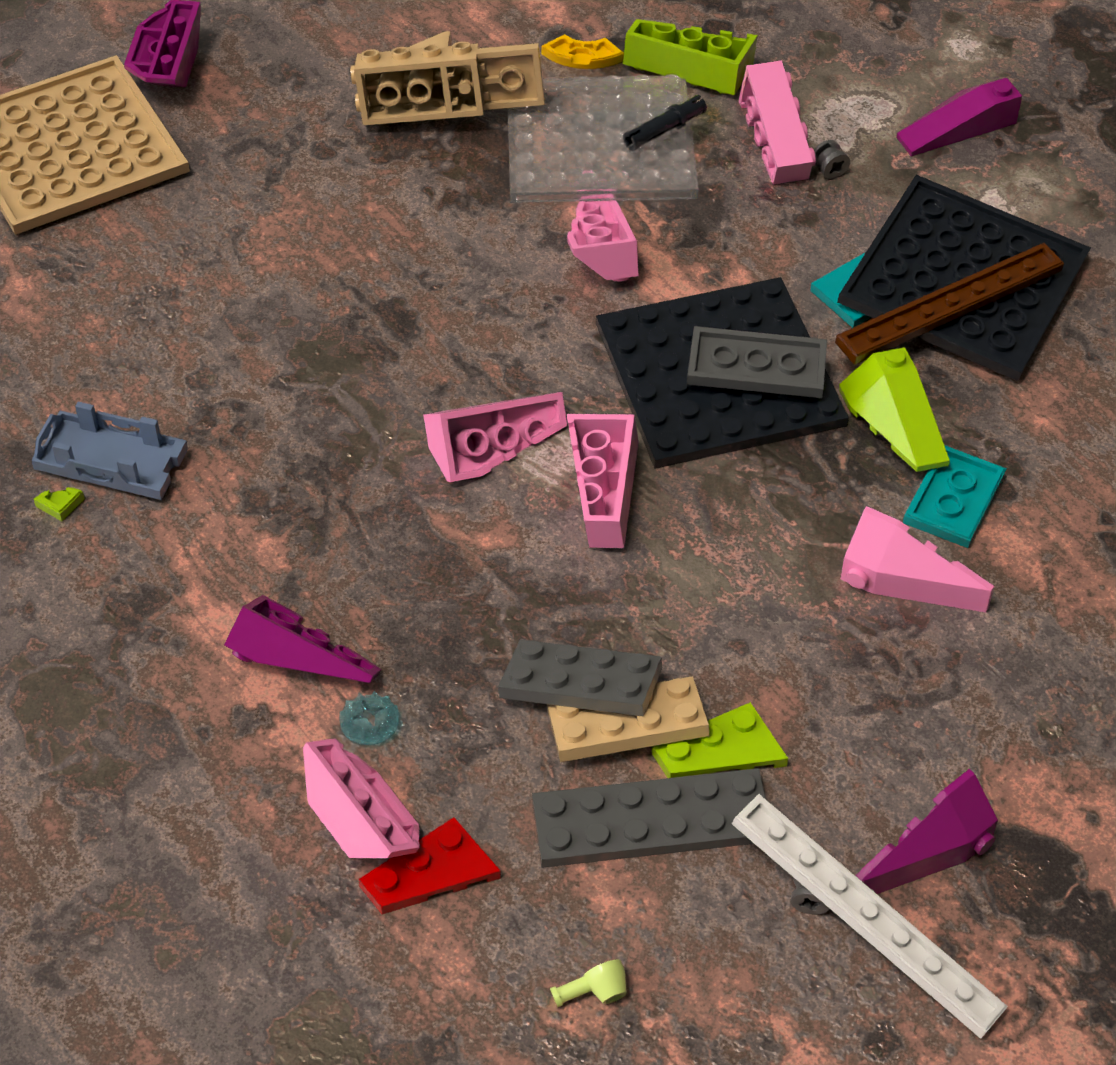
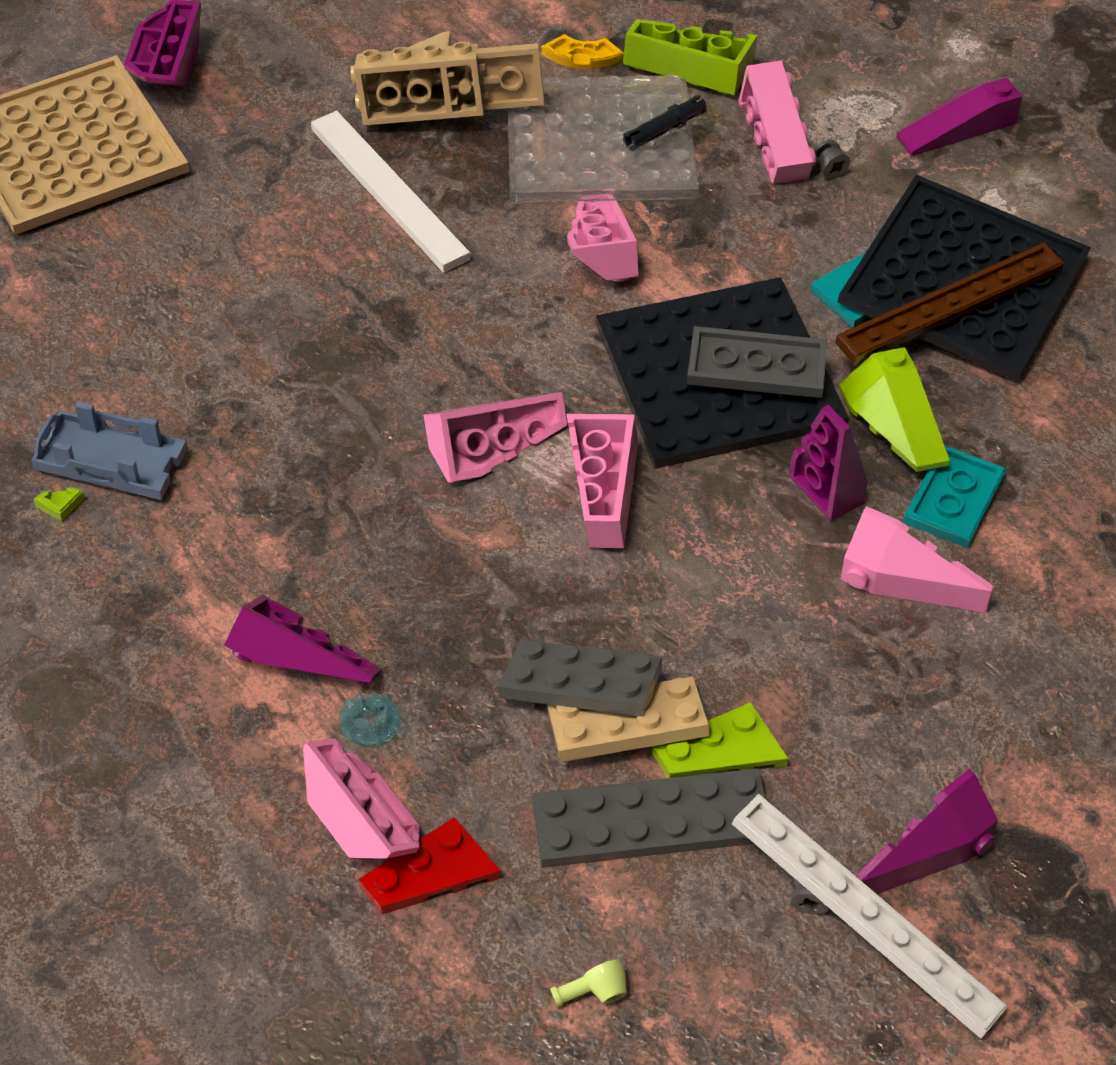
none -> white tile [311,111,470,273]
none -> magenta wedge [789,405,868,521]

